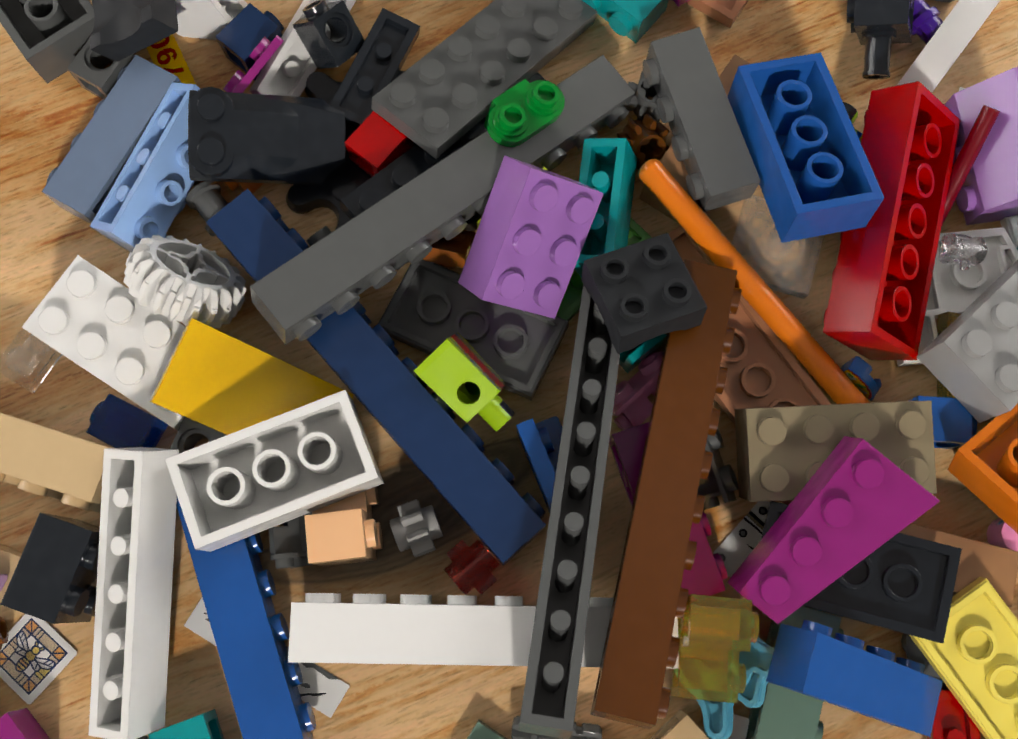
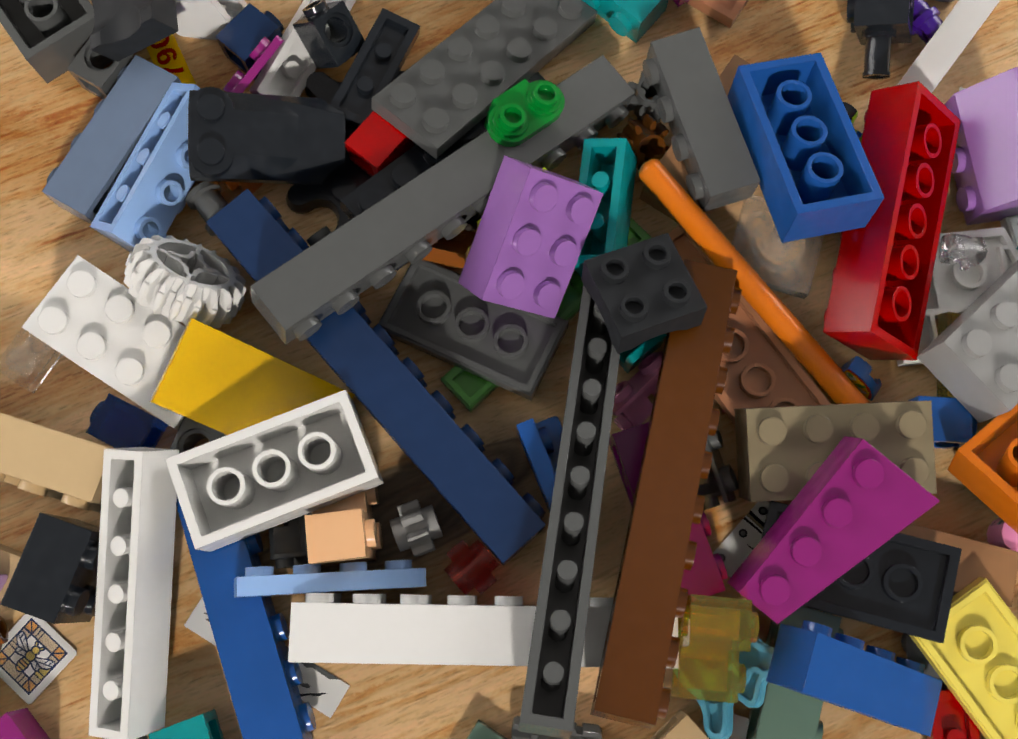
lime torso [414,332,515,432] -> none
dark red bar [941,105,1000,227] -> none
none -> light blue plate [234,560,426,598]

